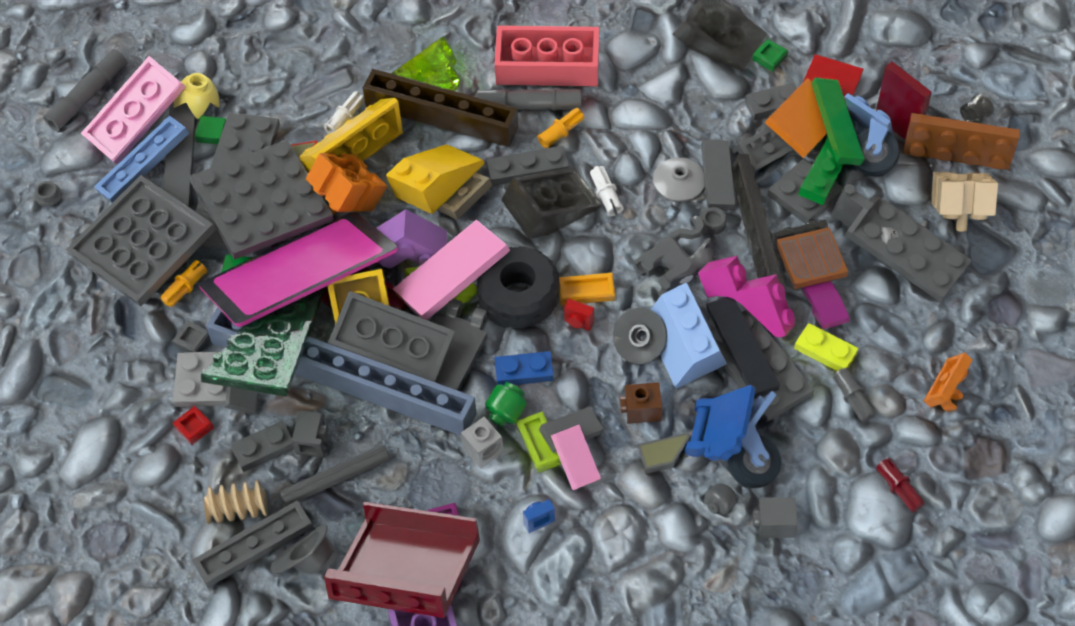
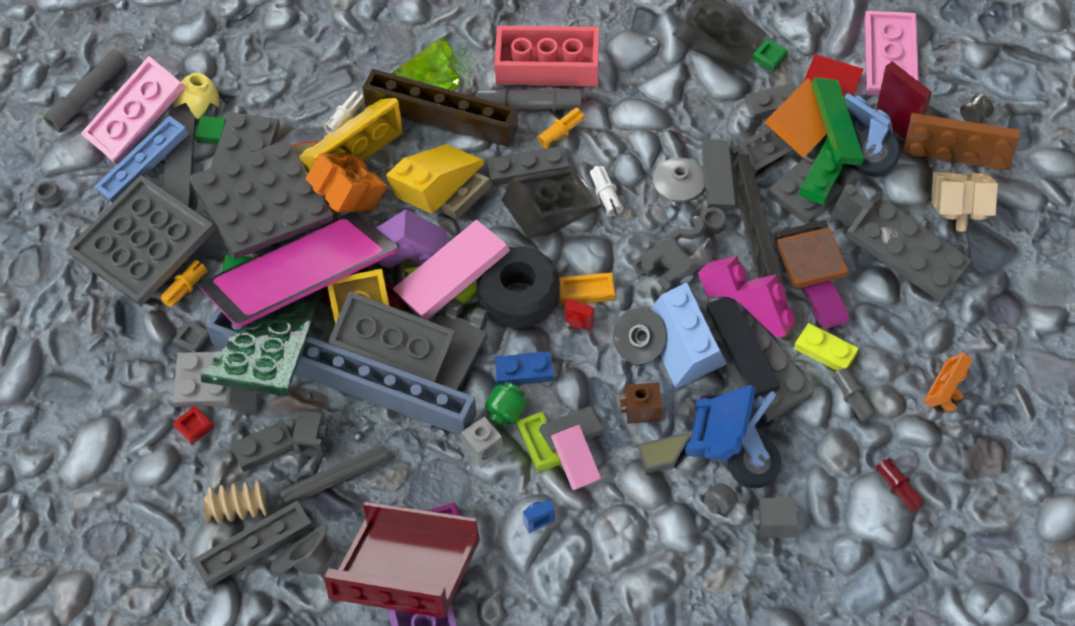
none -> bright pink tile [864,11,919,96]

